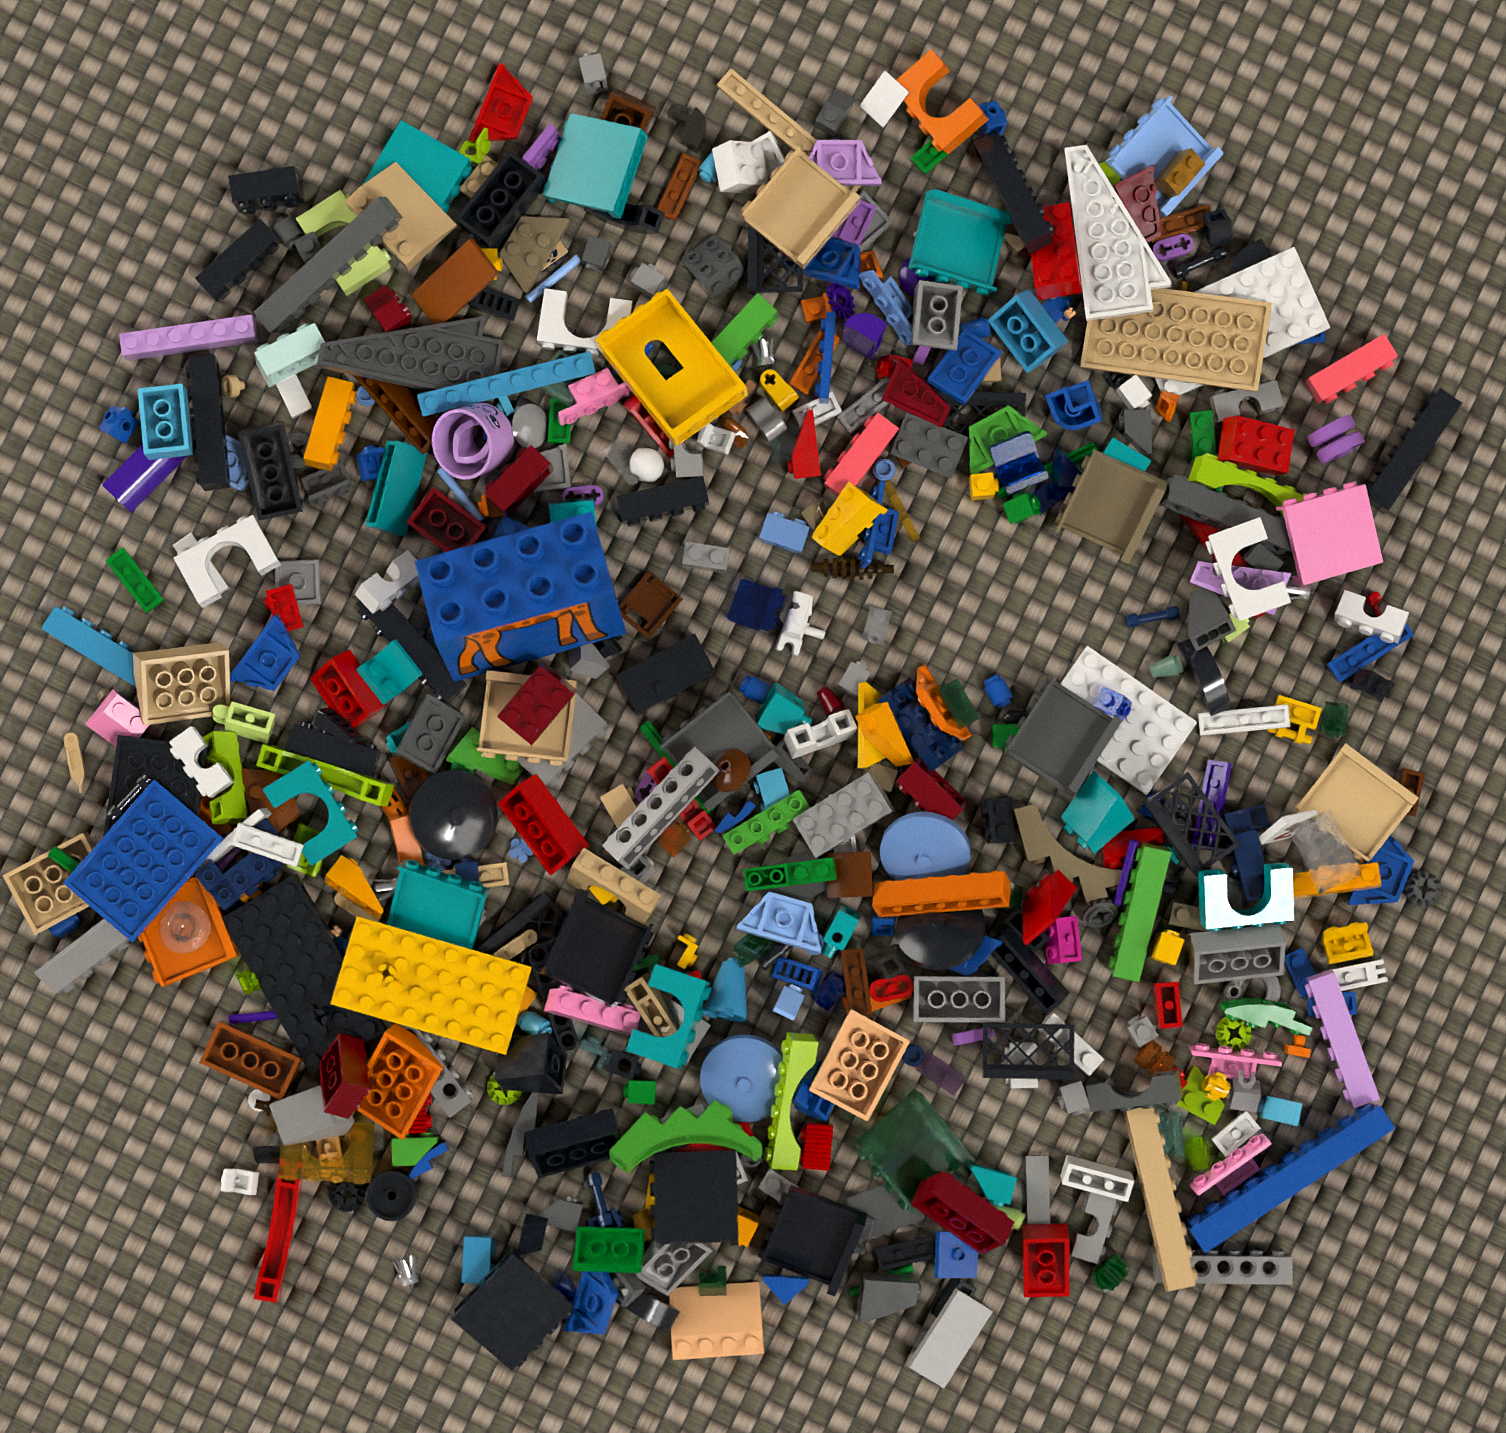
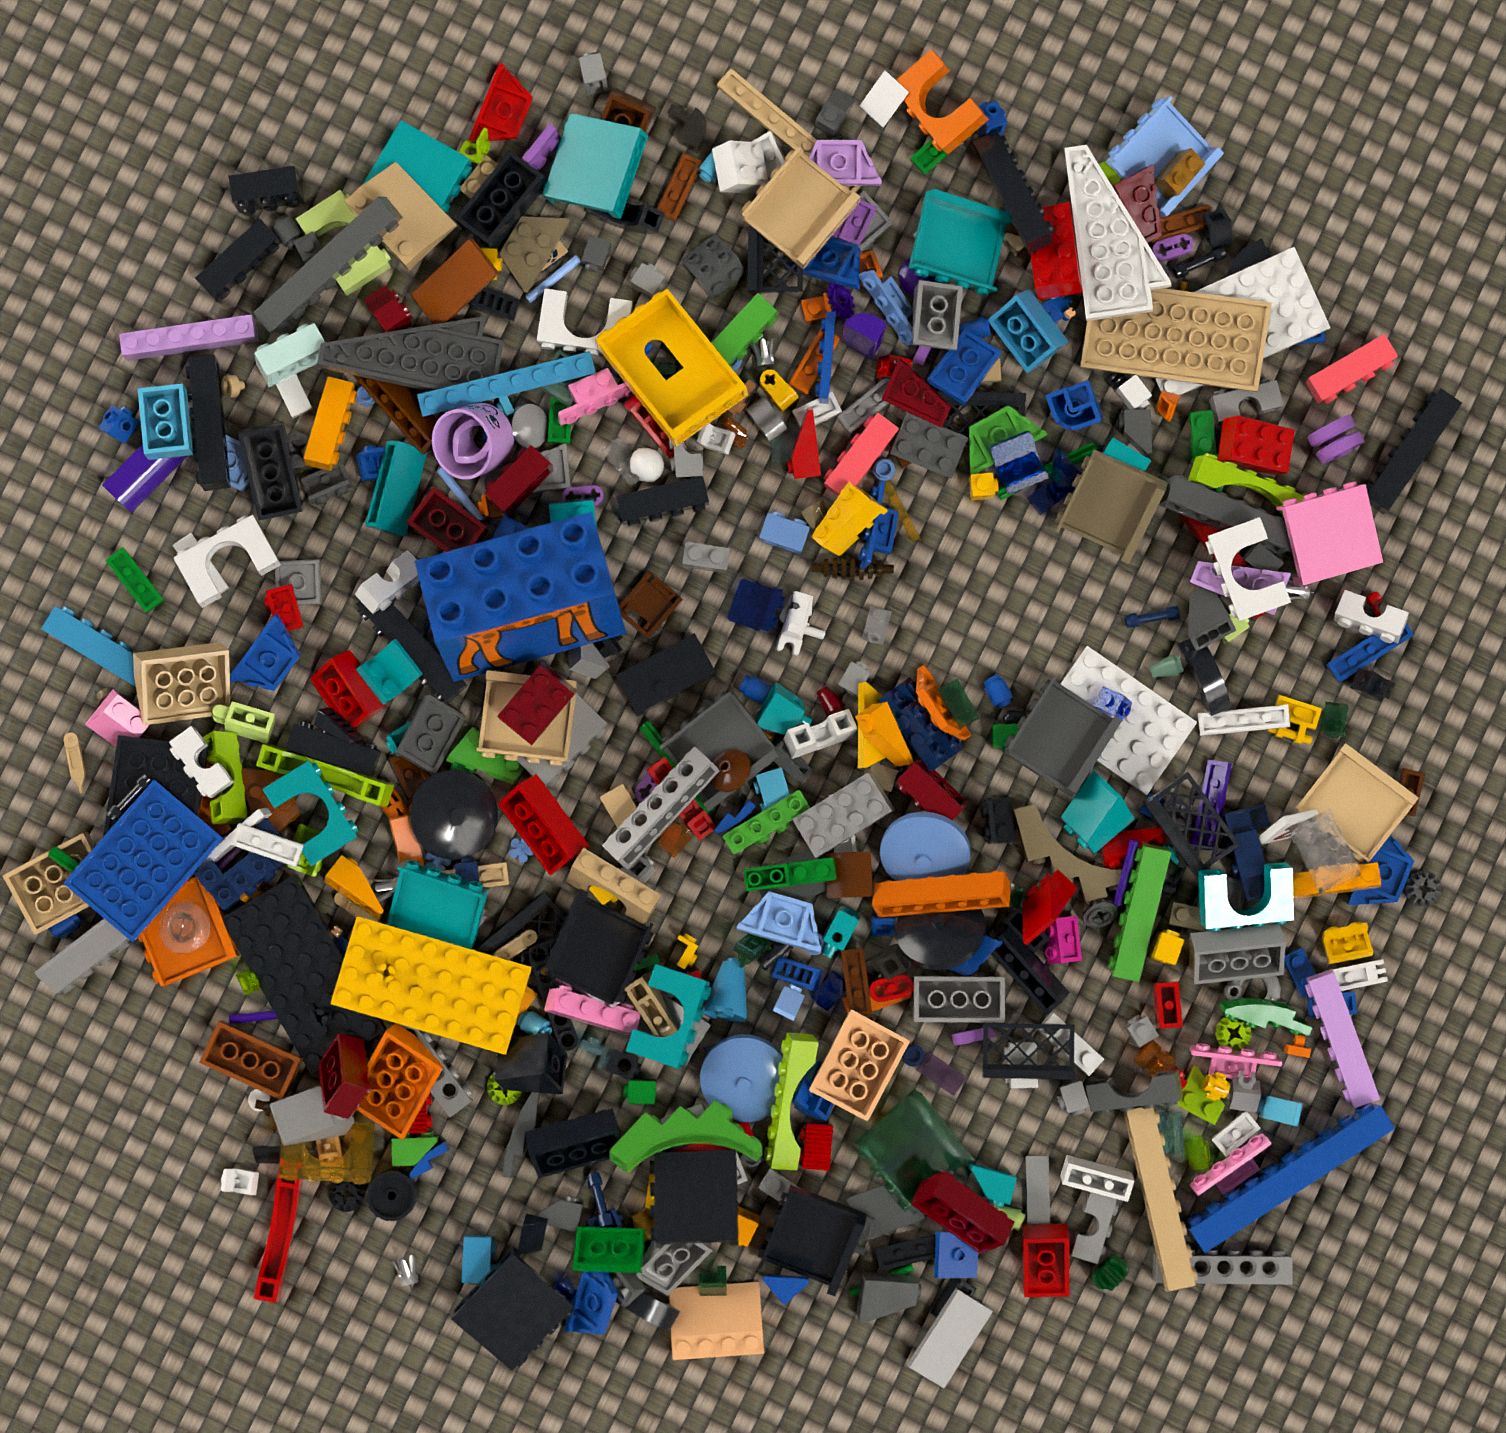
green brick [1003,491,1041,524] -> none

